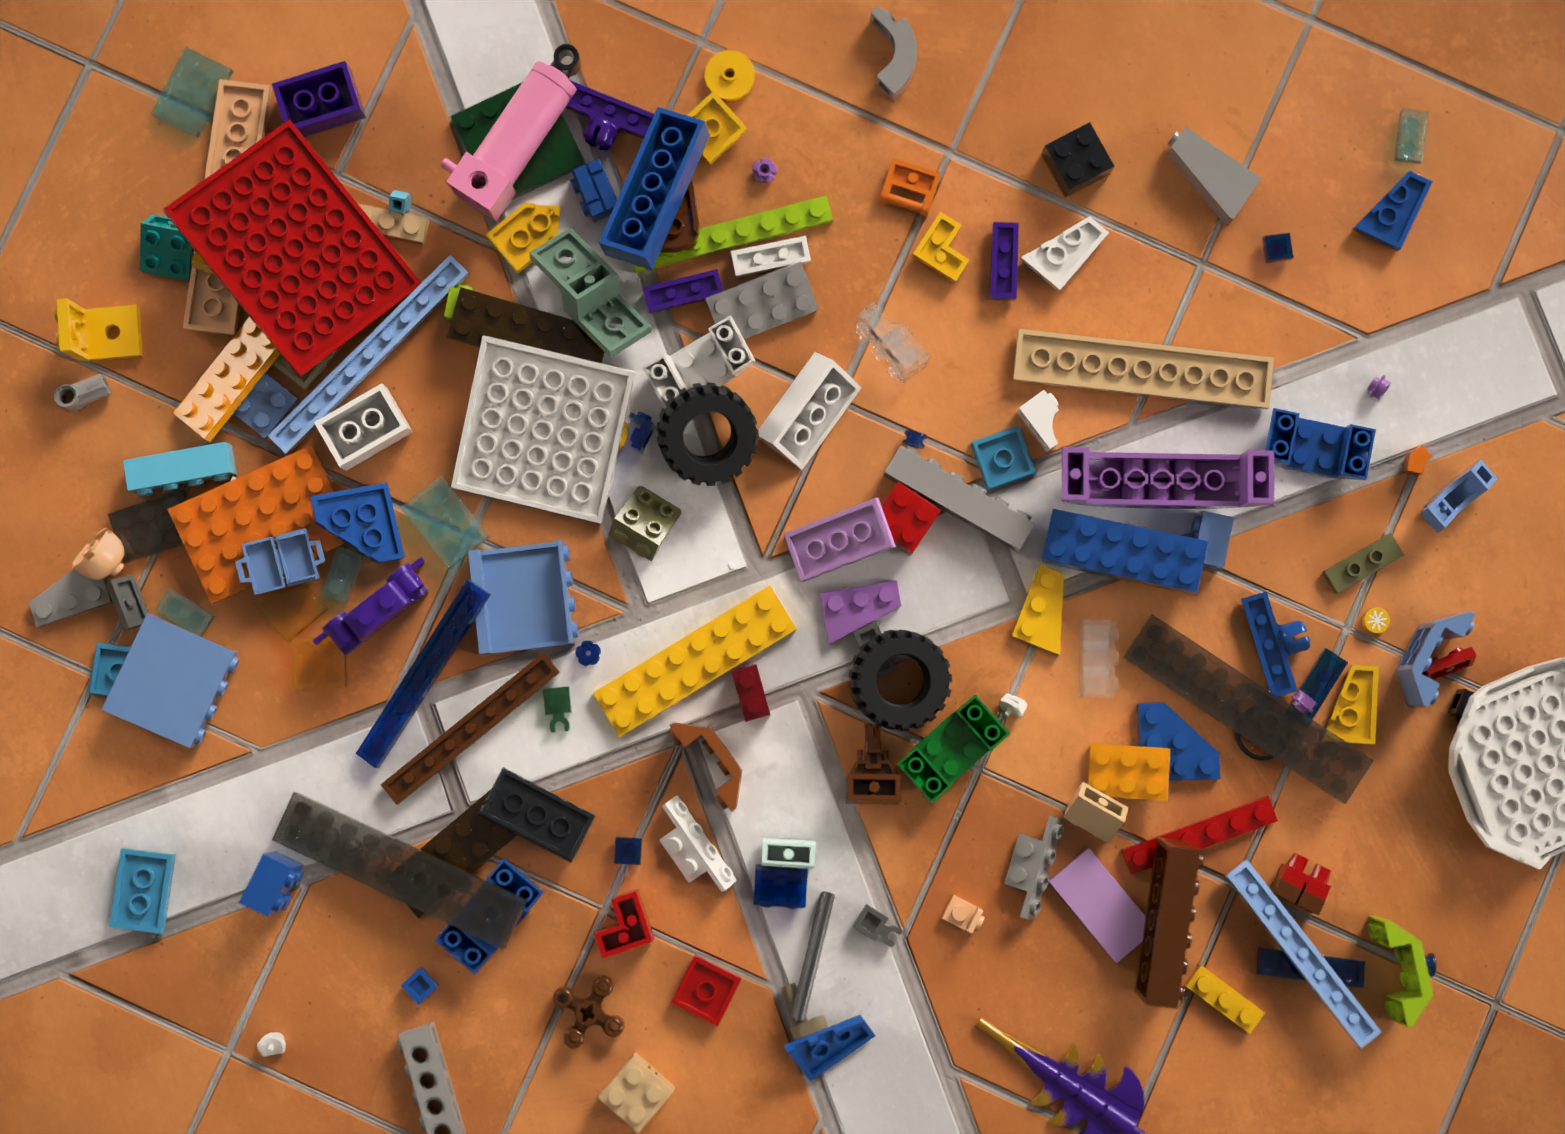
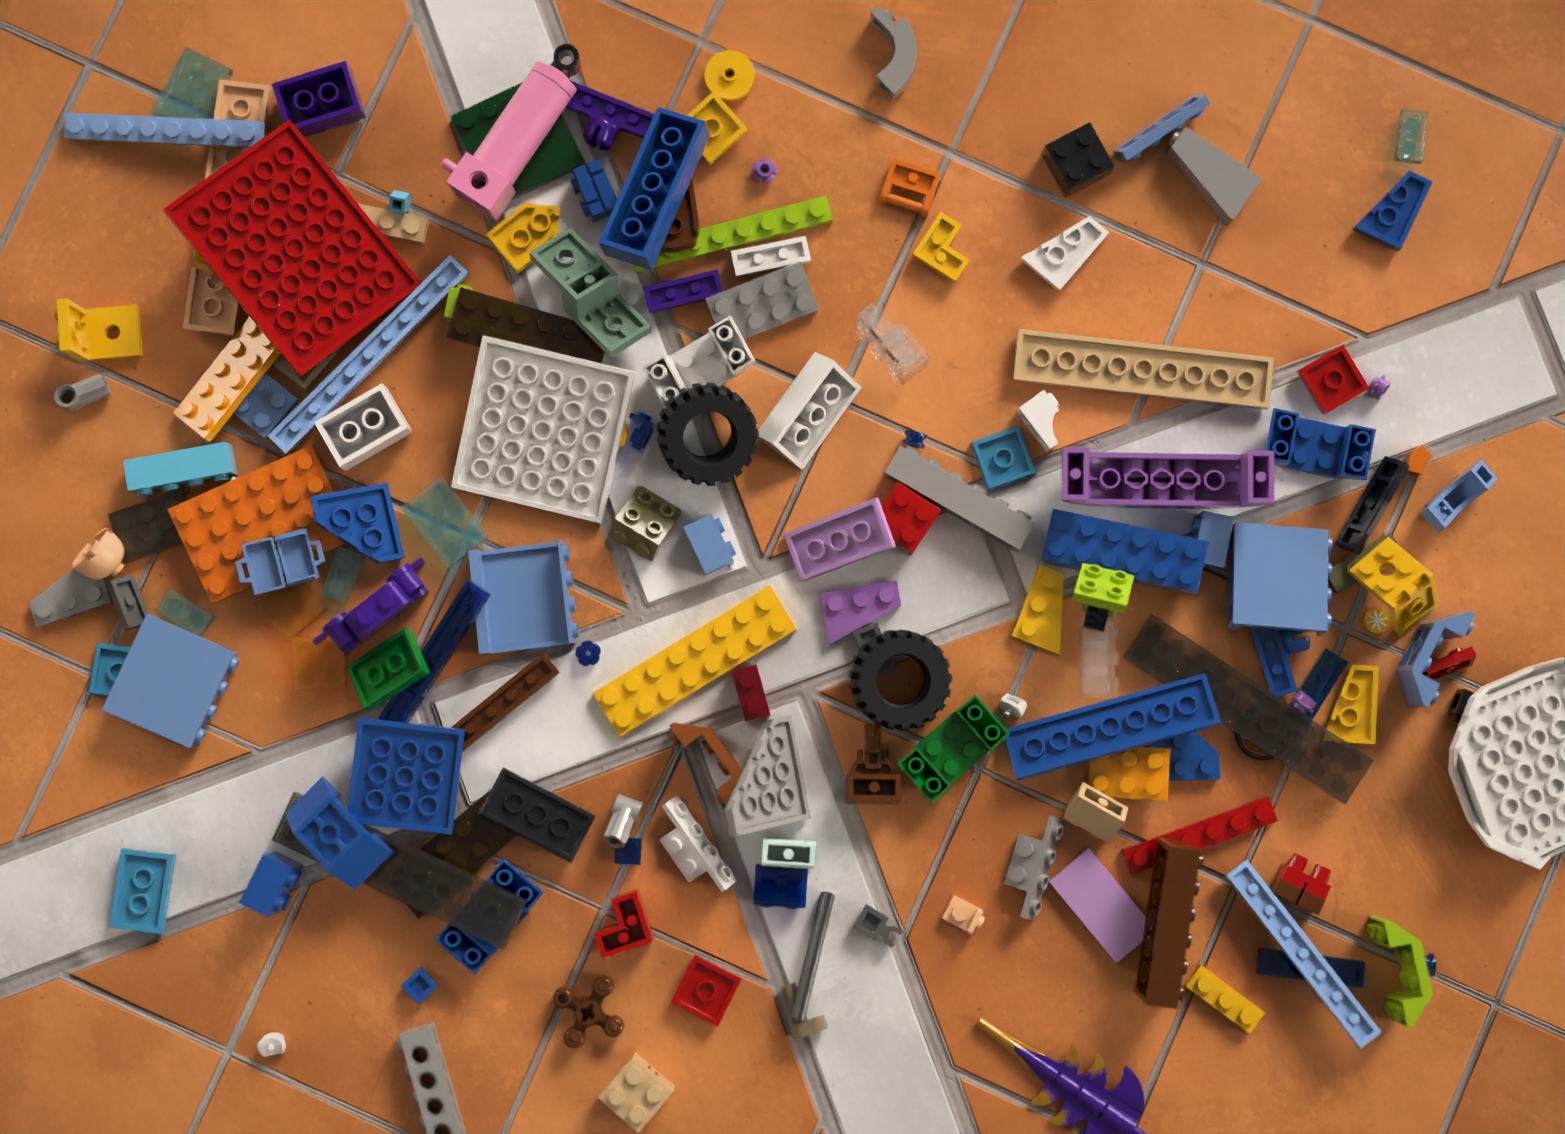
teal bracket [140,214,192,281] -> none
clear green plate [543,686,572,733] -> none
blue wing [784,1015,875,1081] -> none
dark purple plate [990,222,1019,301] -> none
clear blue plate [1262,233,1294,263] -> none
none -> light blue plate [64,113,265,148]
none -> blue slope [285,776,393,890]
none -> green tile [346,627,430,712]
none -> blue plate [347,717,465,834]
none -> light grey piece [603,794,643,848]
none -> medium blue brick [683,514,736,576]
none -> light grey plate [725,716,811,837]
none -> blue plate [1005,673,1221,781]
none -> lime plate [1072,563,1134,632]
none -> medium blue plate [1113,94,1210,162]
none -> medium blue panel [1227,522,1332,636]
none -> red plate [1297,345,1370,415]
none -> black plate [1335,456,1410,555]
none -> yellow bracket [1349,537,1439,637]

